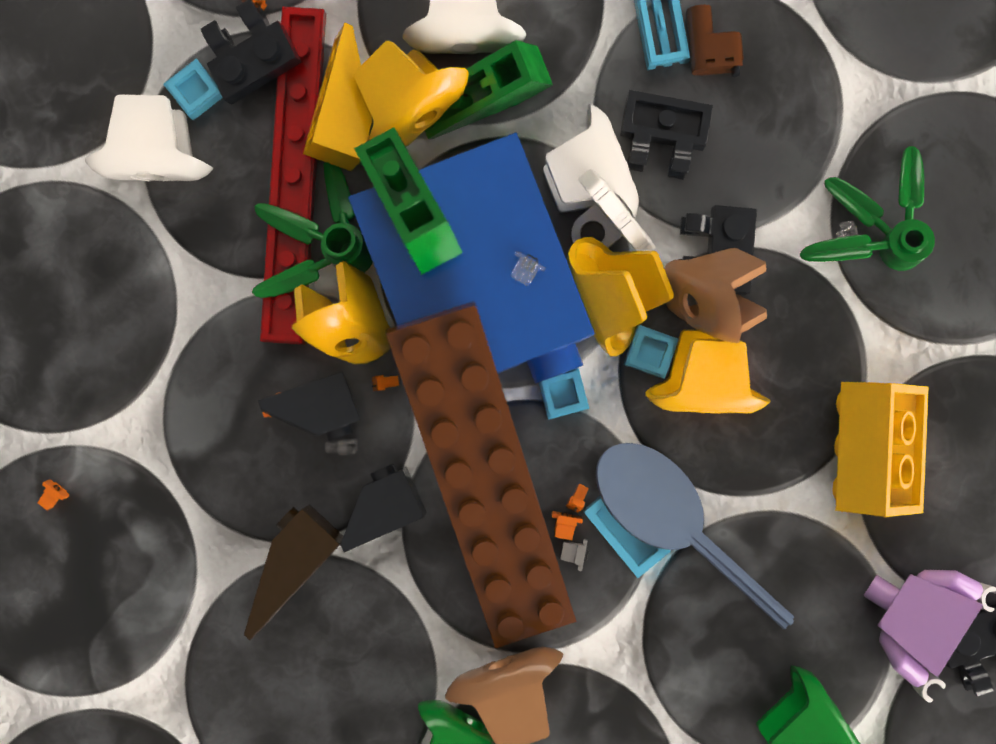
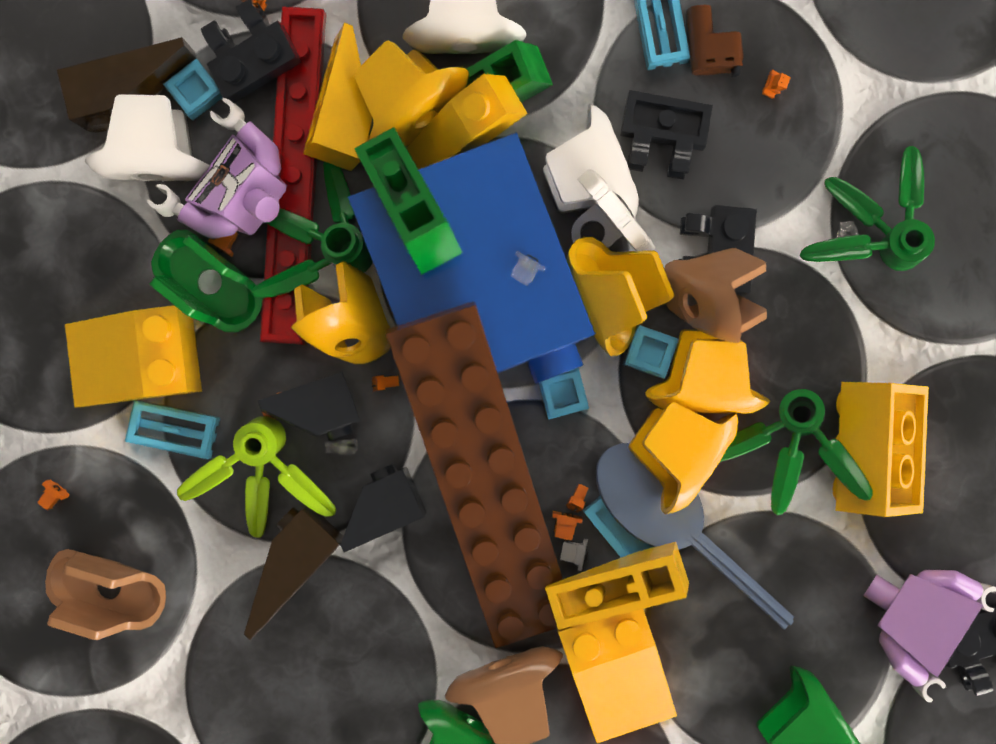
none -> medium nougat piece [45,549,166,640]
none -> dark brown slope [57,37,196,133]
none -> yellow slope [65,305,202,408]
none -> medium azure tile [125,400,220,459]
none -> lavender torso [147,98,287,239]
none -> green piece [149,230,263,333]
none -> lime plant [177,416,337,538]
none -> orange piece [208,232,238,257]
none -> yellow slope [406,74,528,170]
none -> yellow slope [545,542,689,630]
none -> yellow slope [556,609,677,743]
none -> yellow piece [628,402,738,514]
none -> green plant [720,389,873,515]
none -> orange piece [762,70,791,99]

